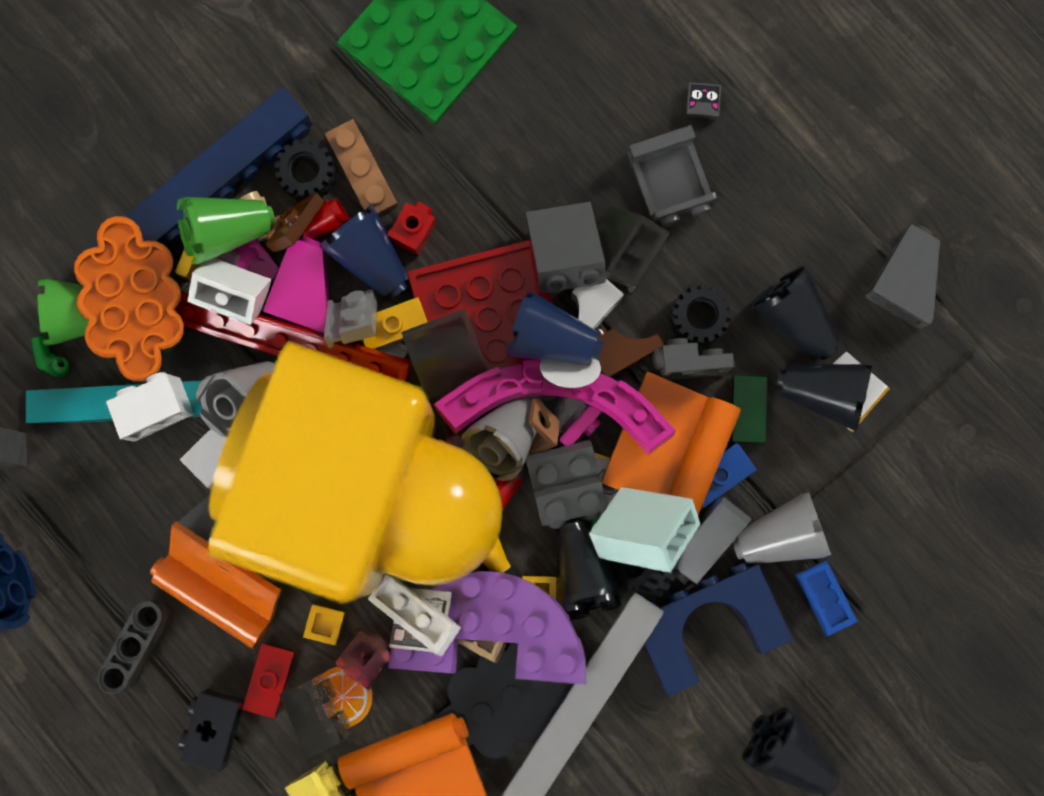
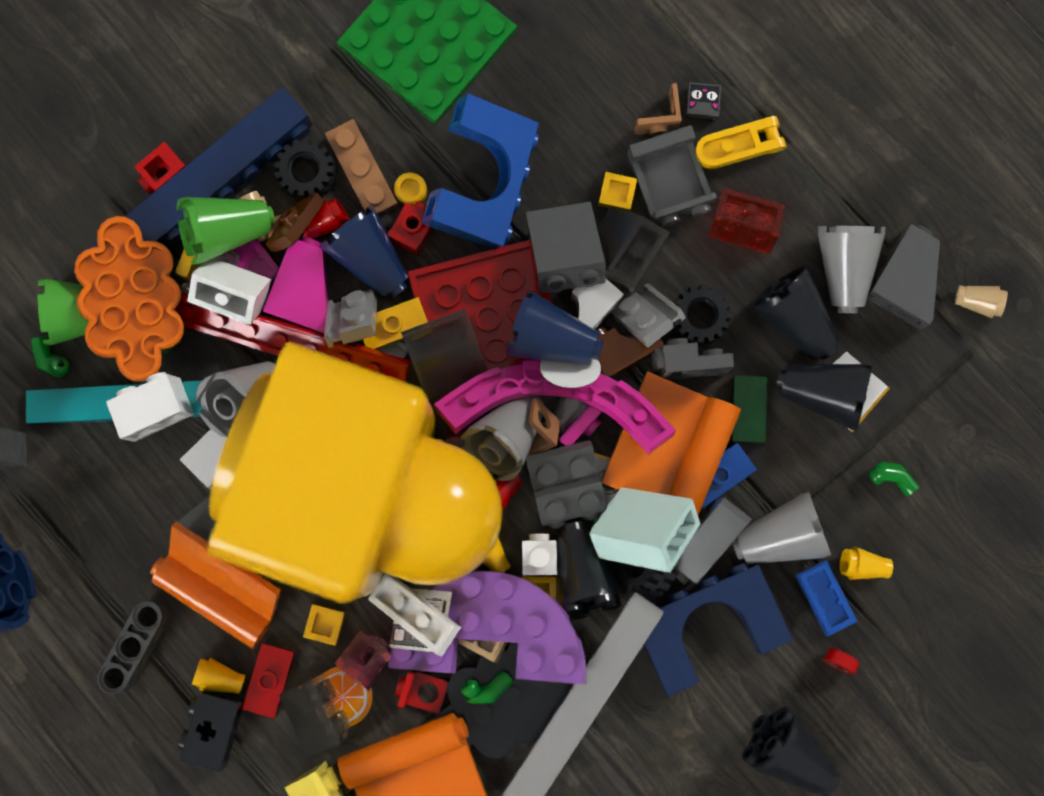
none -> red brick [134,142,185,195]
none -> yellow cone [192,657,246,695]
none -> yellow tile [394,172,427,206]
none -> red bracket [394,670,449,714]
none -> blue arch [422,94,539,250]
none -> green arm [461,671,514,705]
none -> white brick [522,534,557,575]
none -> yellow tile [598,172,637,213]
none -> light grey plate [611,283,686,348]
none -> medium nougat bracket [634,83,682,137]
none -> yellow plate [695,116,787,169]
none -> clear red bracket [709,187,786,254]
none -> light grey cone [818,226,886,313]
none -> red tile [823,648,860,675]
none -> yellow cone [839,546,893,580]
none -> green arm [869,461,920,497]
none -> tan cone [955,285,1008,318]

